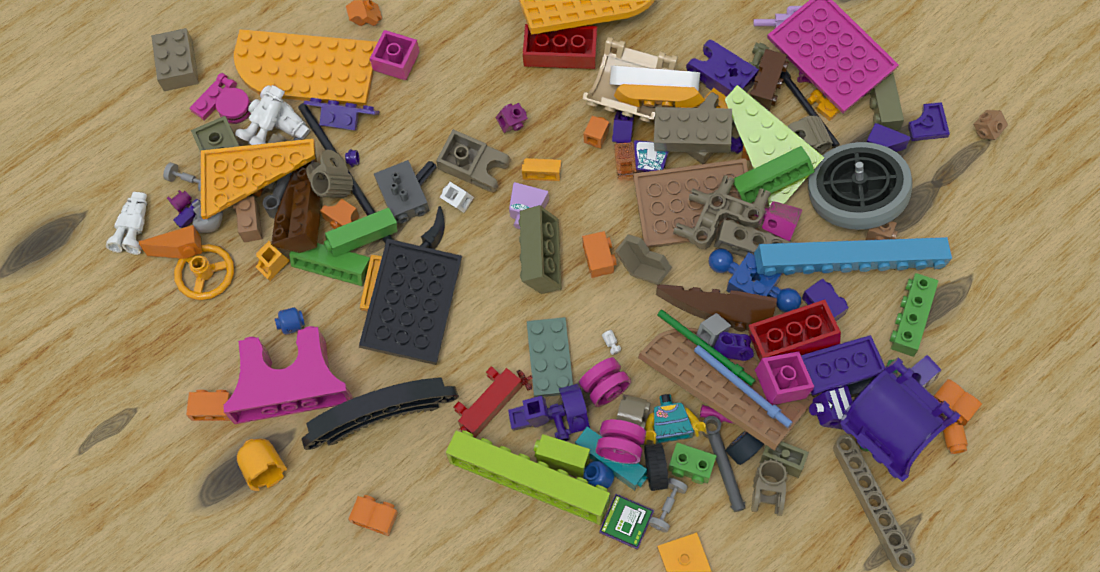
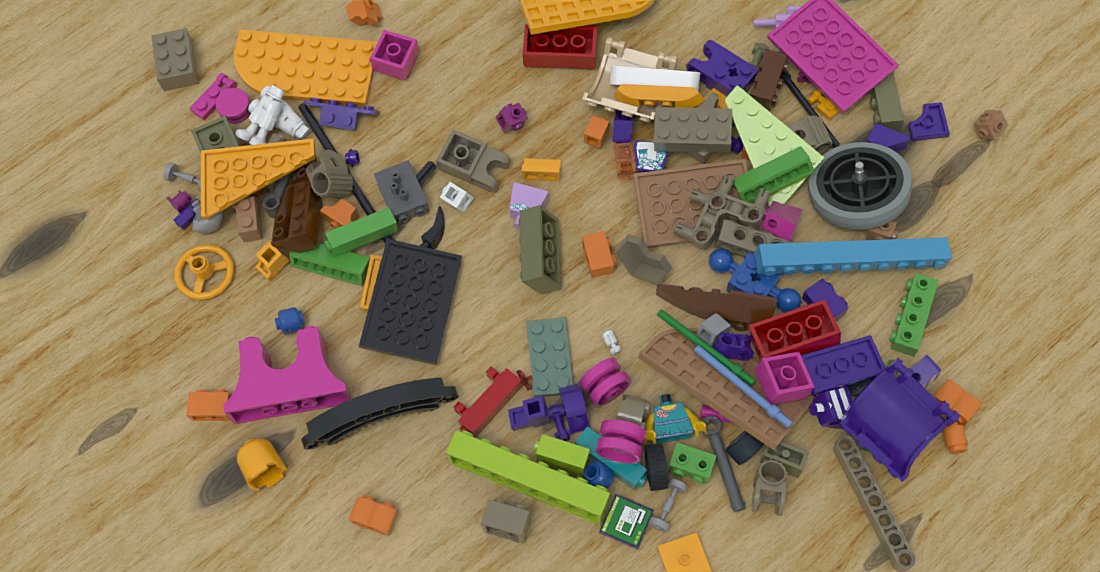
white piece [106,192,147,255] -> none
orange slope [139,225,202,259] -> none
none -> dark tan brick [481,498,531,544]

